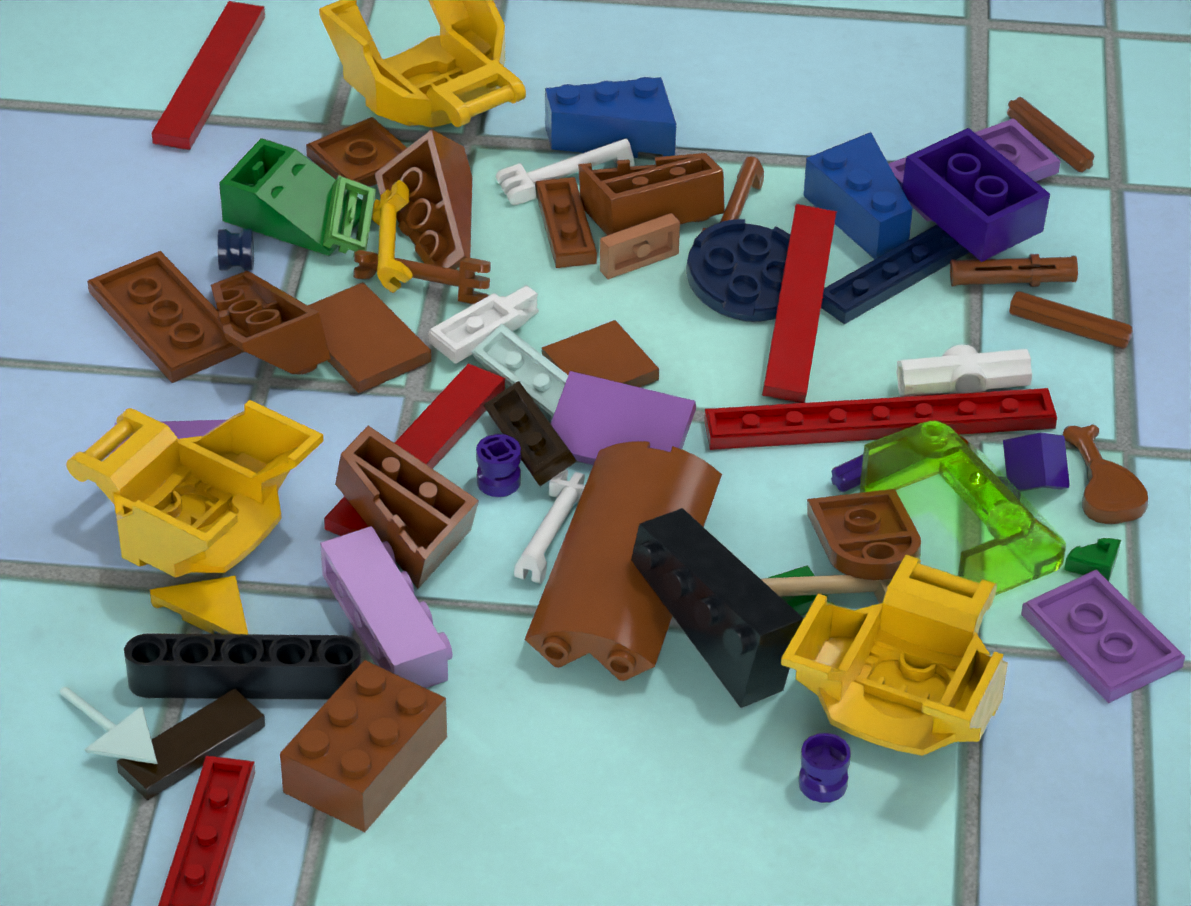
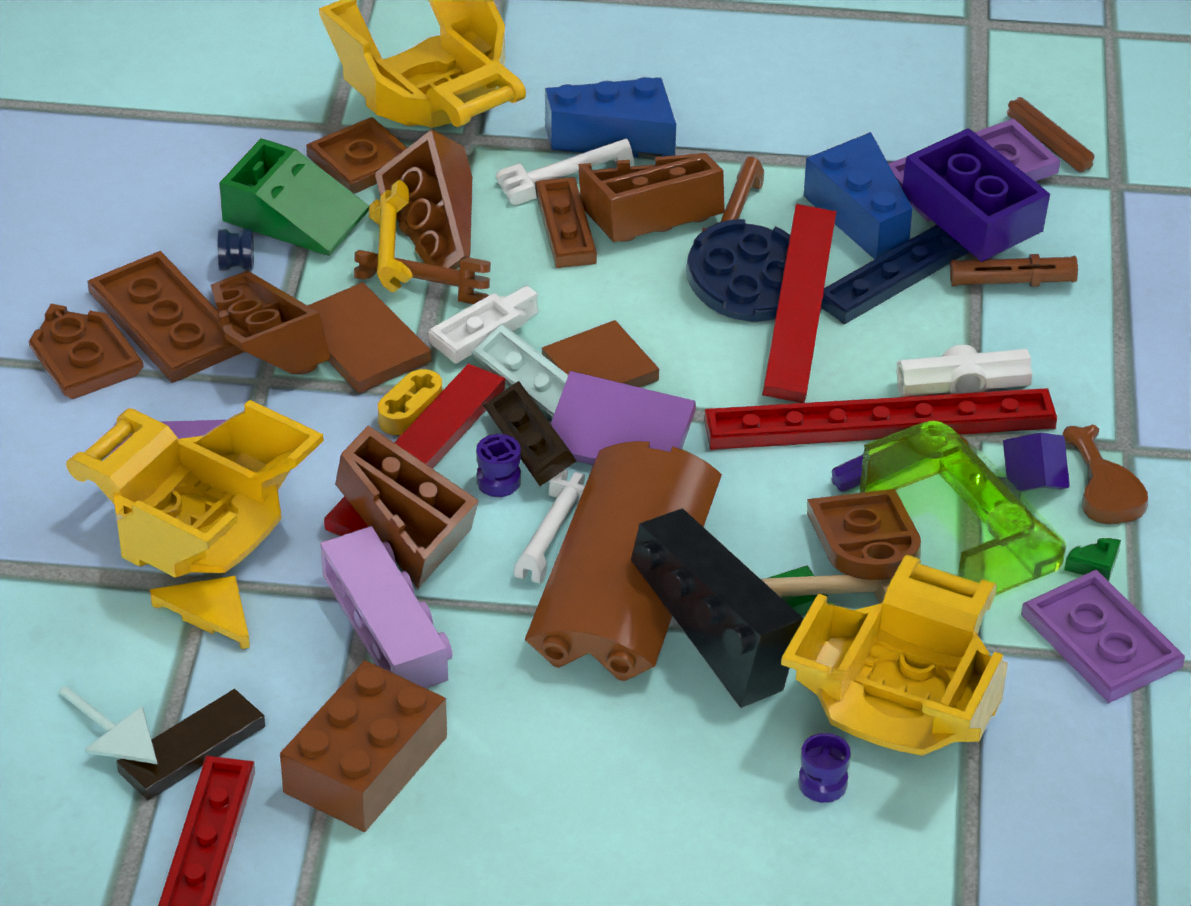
black beam [124,634,361,700] -> none
red tile [152,1,265,150] -> none
bright green tile [323,175,376,257] -> none
nougat plate [600,213,680,279] -> none
dark orange axle [1009,291,1133,349] -> none
none -> dark orange tile [29,304,144,399]
none -> yellow beam [377,369,443,435]

